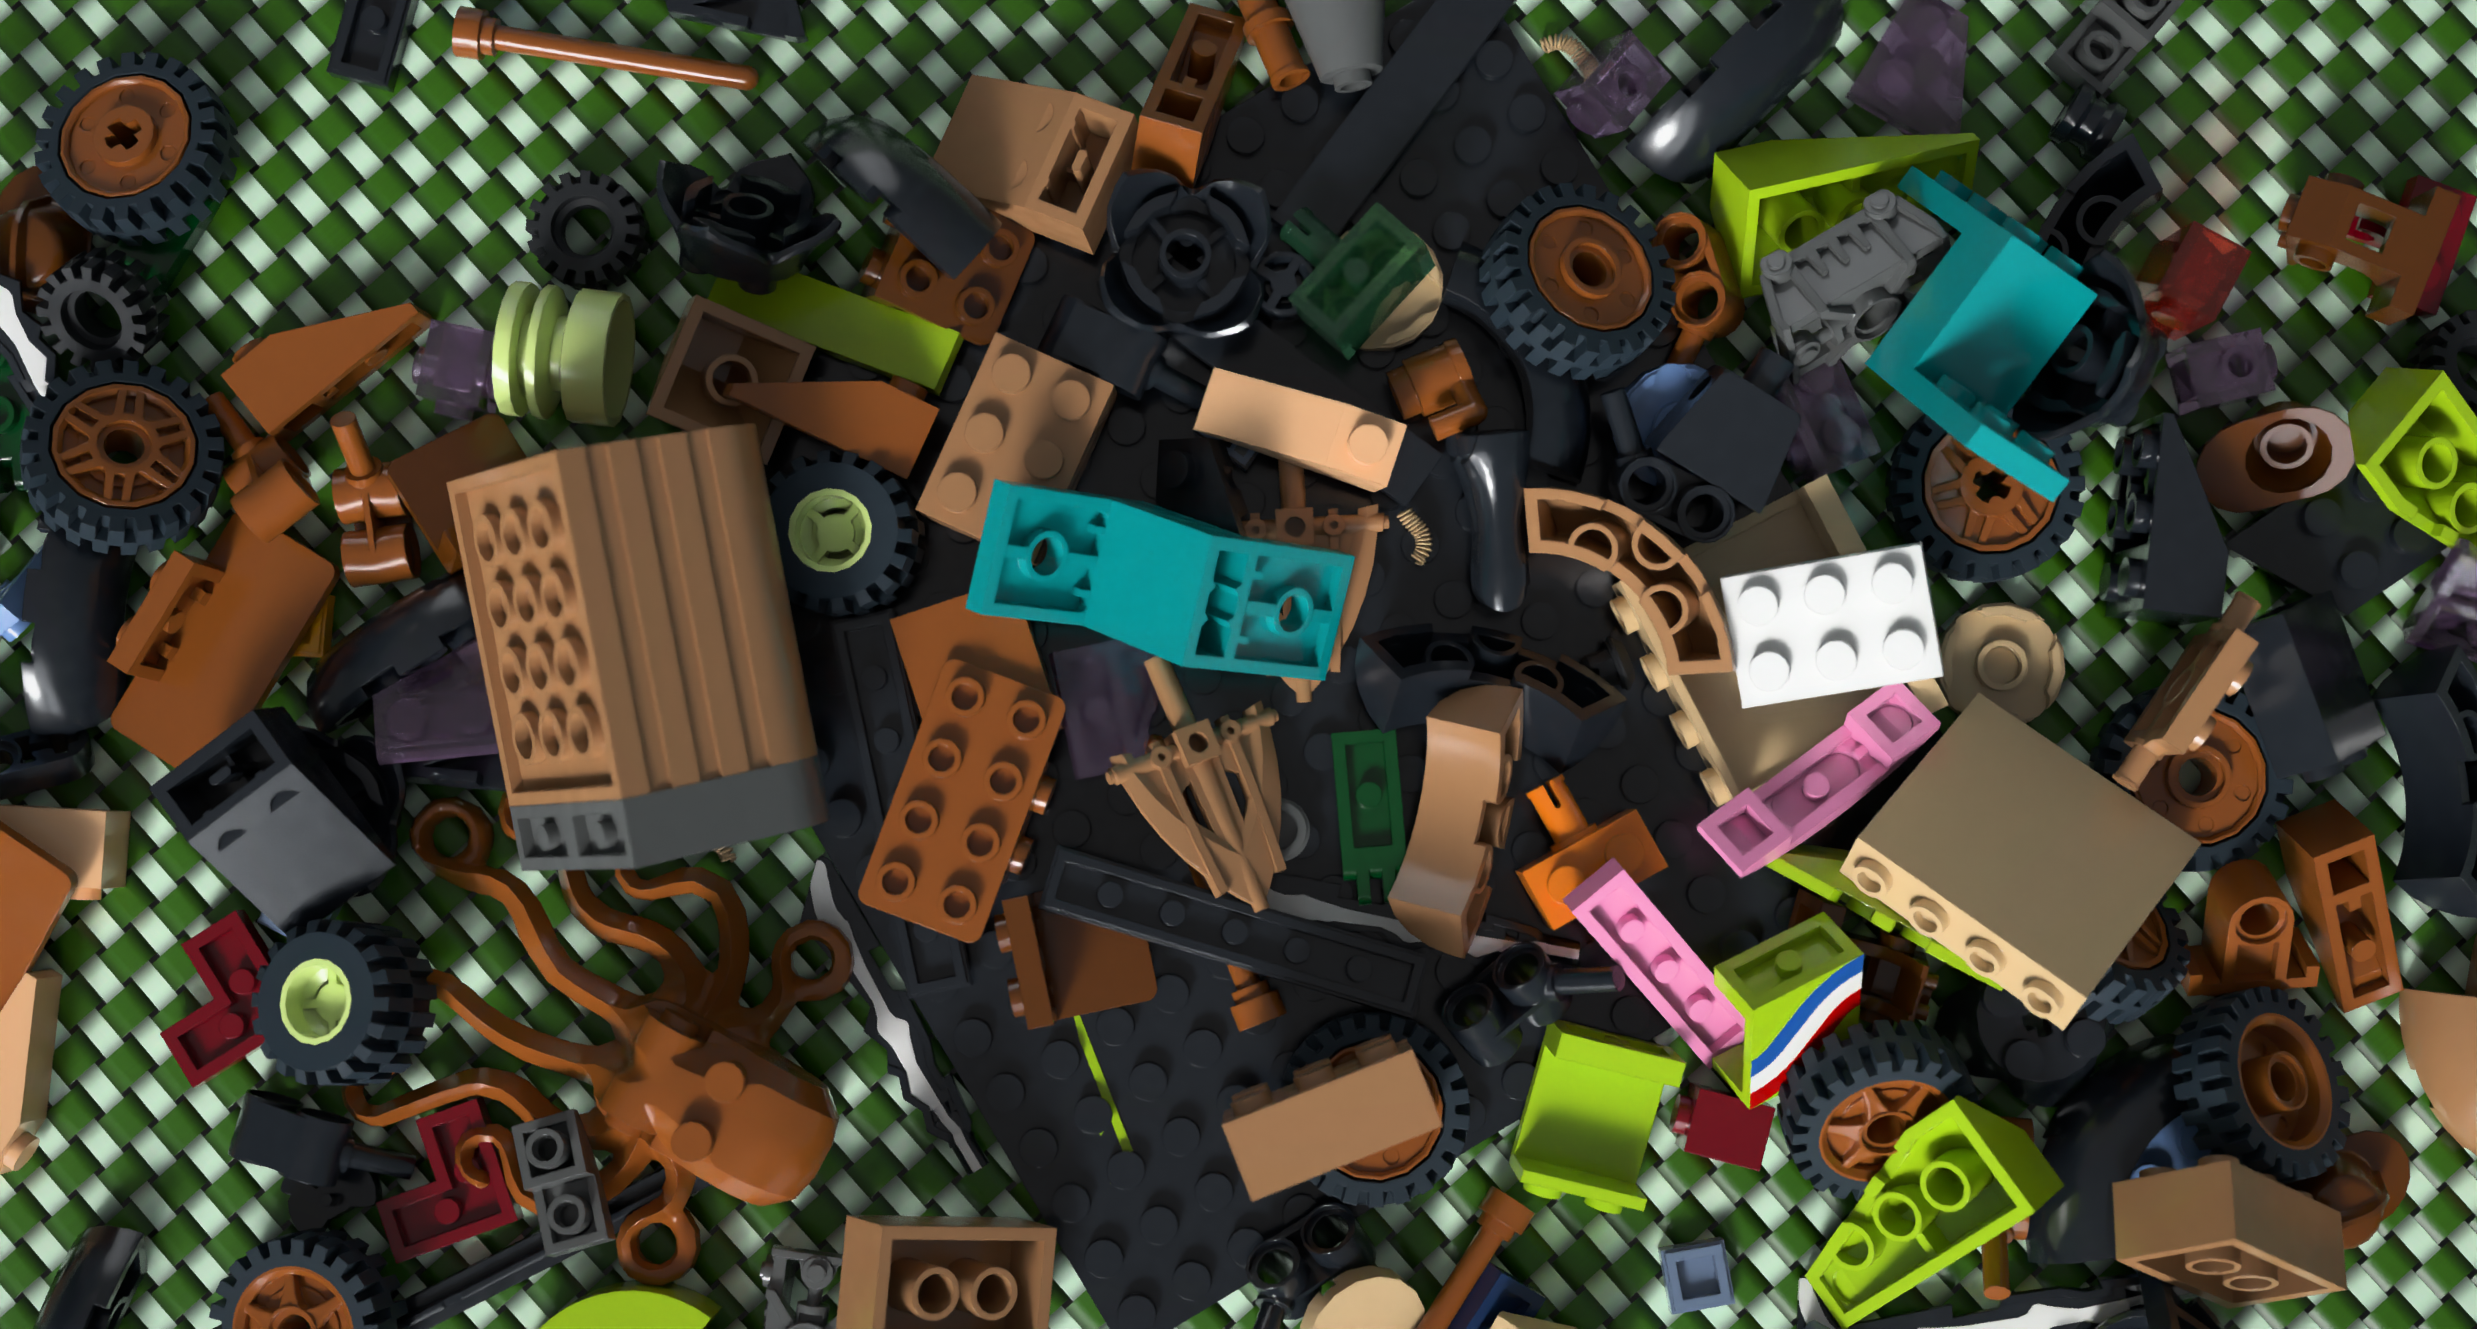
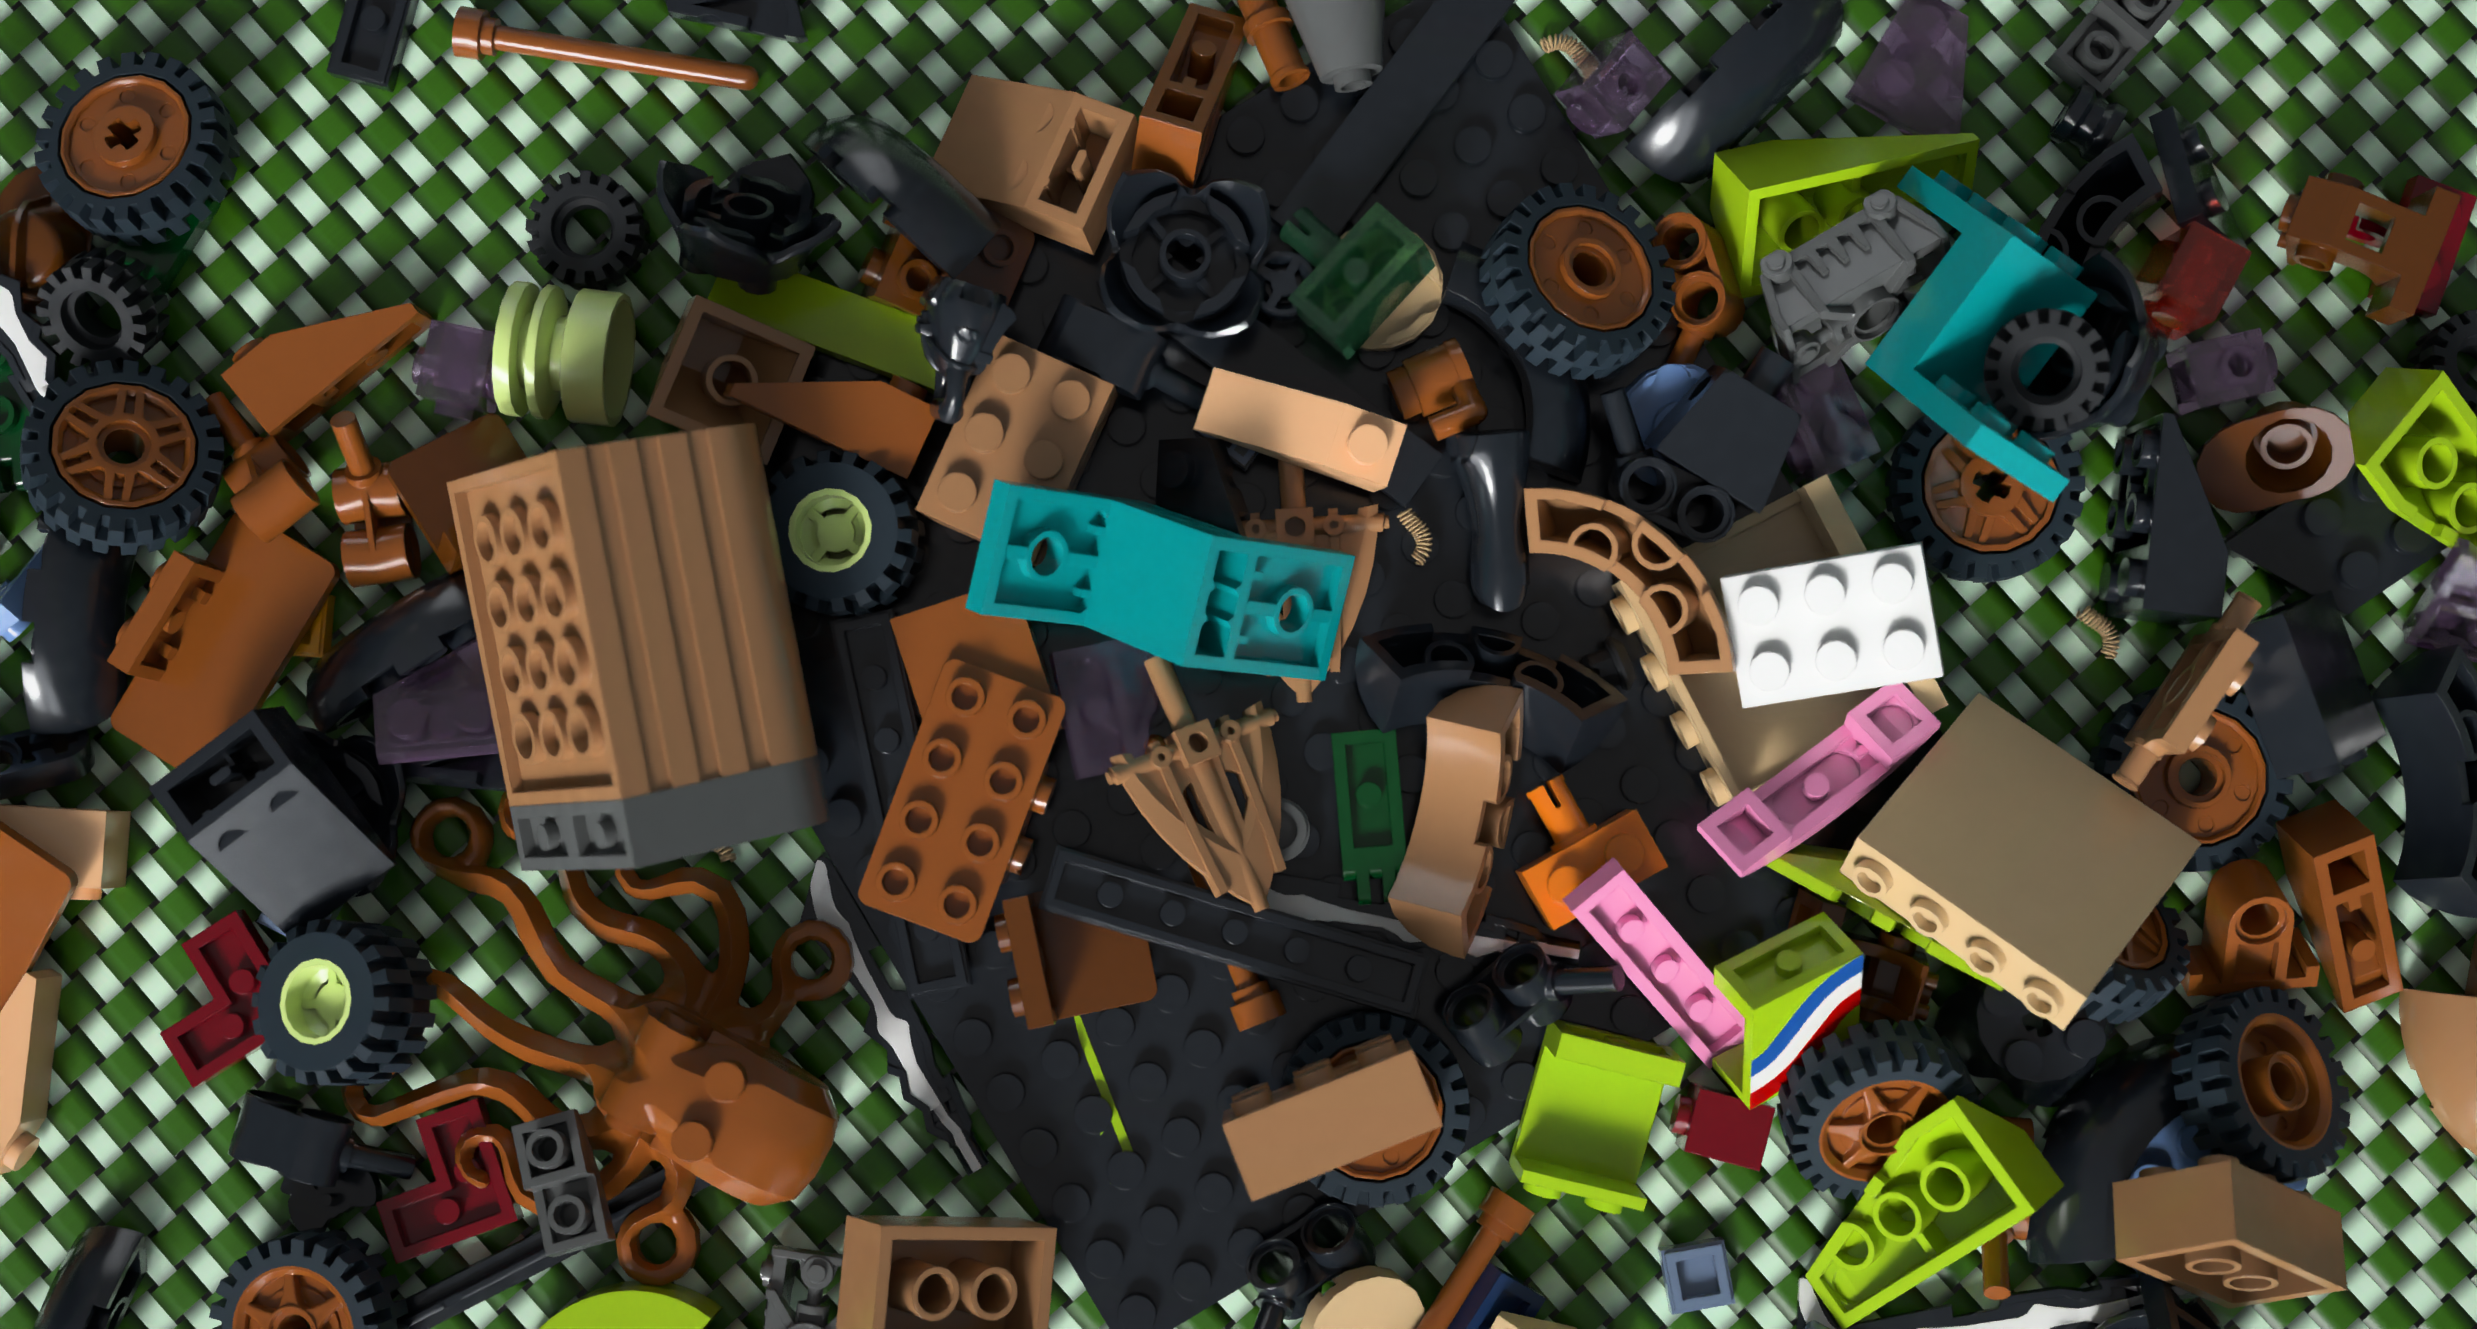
tan tile [1935,602,2065,724] -> none
reddish brown piece [2283,1130,2410,1250] -> none
none -> black piece [914,276,1018,424]
none -> black tyre [1983,308,2110,432]
none -> tan leg [2076,605,2120,659]
none -> black wing [2149,106,2251,269]

